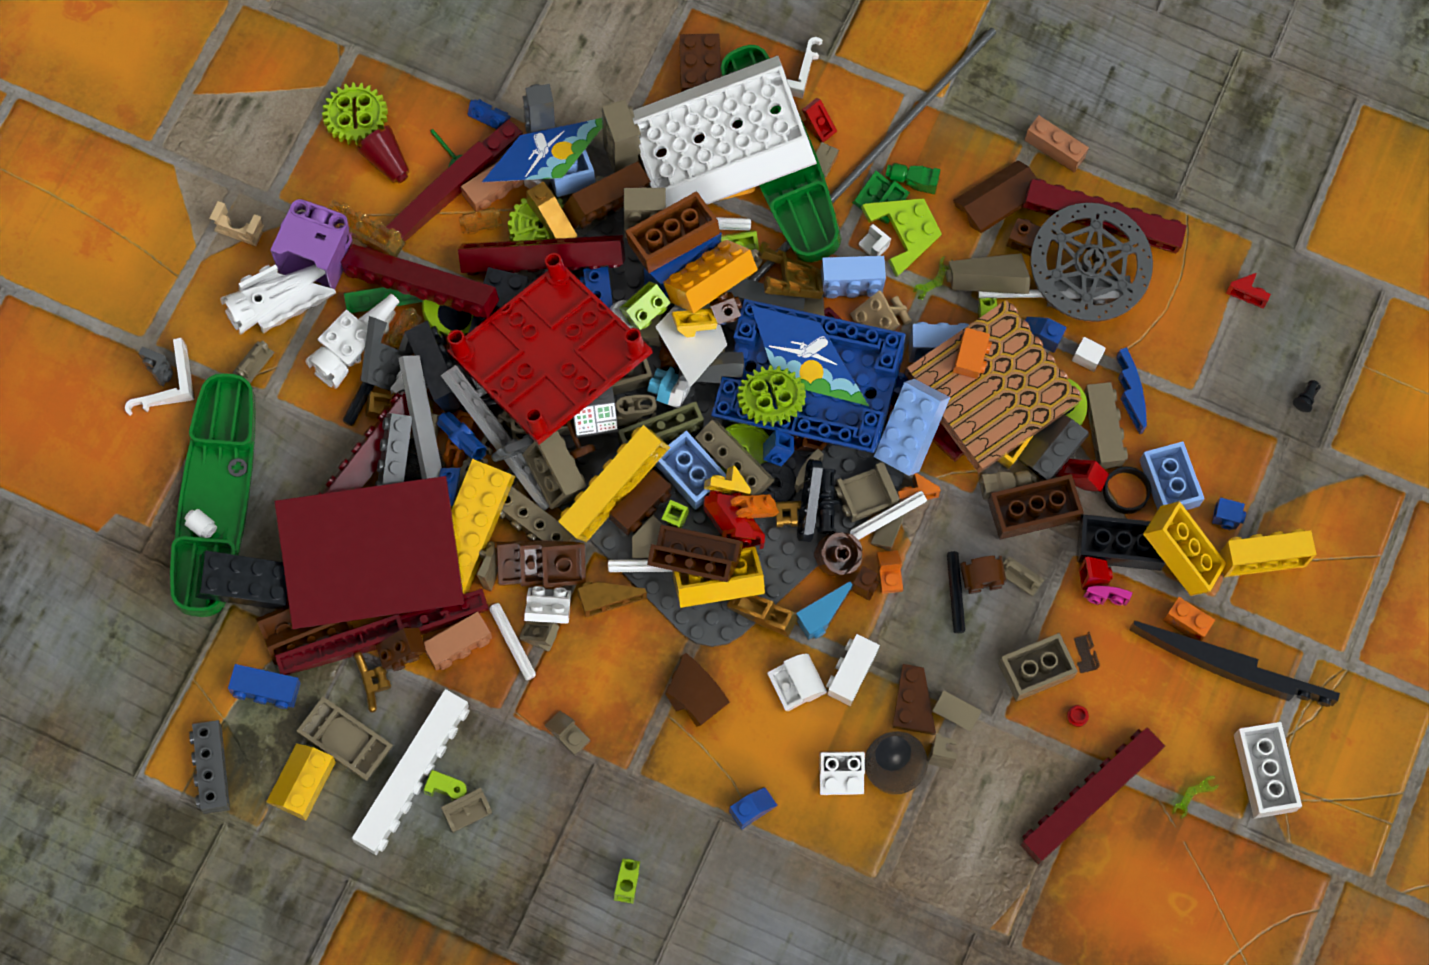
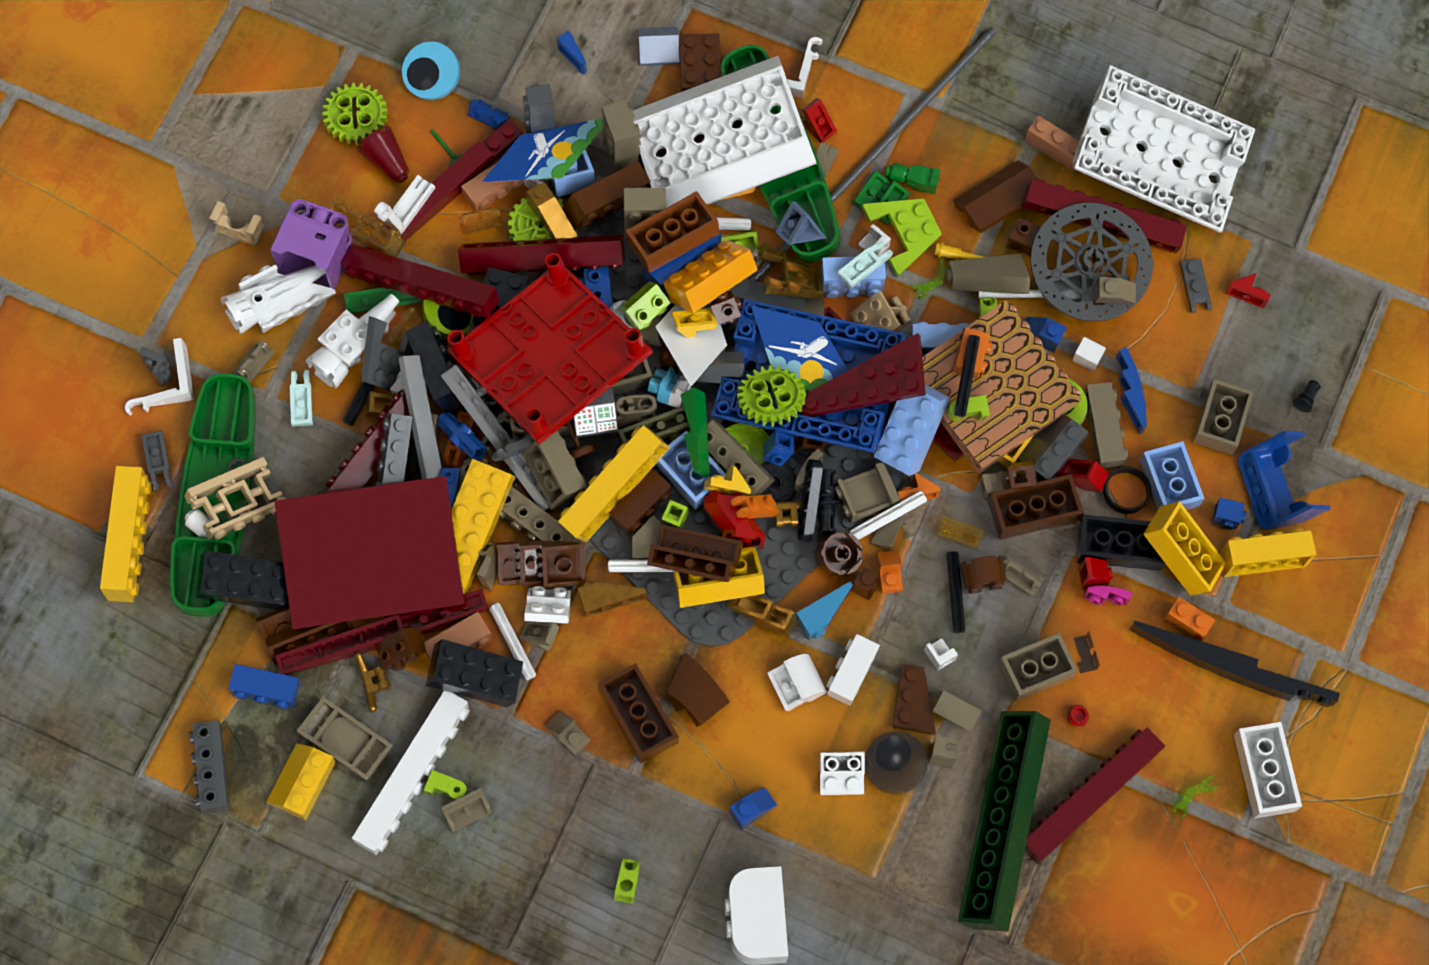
none -> yellow brick [100,466,152,602]
none -> dark grey hinge [141,430,172,491]
none -> tan fence [184,457,286,540]
none -> light aqua hinge [290,370,313,427]
none -> white hinge [374,175,435,235]
none -> medium azure piece [402,42,460,100]
none -> black brick [425,639,523,707]
none -> blue slope [557,30,587,75]
none -> reddish brown brick [598,663,679,764]
none -> slope [638,27,680,66]
none -> green slope [680,387,710,477]
none -> white brick [724,866,788,965]
none -> sand blue slope [776,201,826,245]
none -> dark red wing [802,333,926,417]
none -> light aqua hinge [837,240,893,289]
none -> white panel [924,639,958,671]
none -> yellow pin [934,242,984,260]
none -> clear yellow hinge [937,516,984,549]
none -> lime leg [947,395,990,422]
none -> black axle [954,335,980,417]
none -> dark green brick [958,711,1051,932]
none -> reddish brown brick [1005,459,1037,488]
none -> white slope [1073,65,1255,233]
none -> dark tan slope [1094,277,1136,304]
none -> dark grey hinge [1180,258,1212,313]
none -> dark tan brick [1193,379,1254,455]
none -> blue windscreen [1238,431,1330,530]

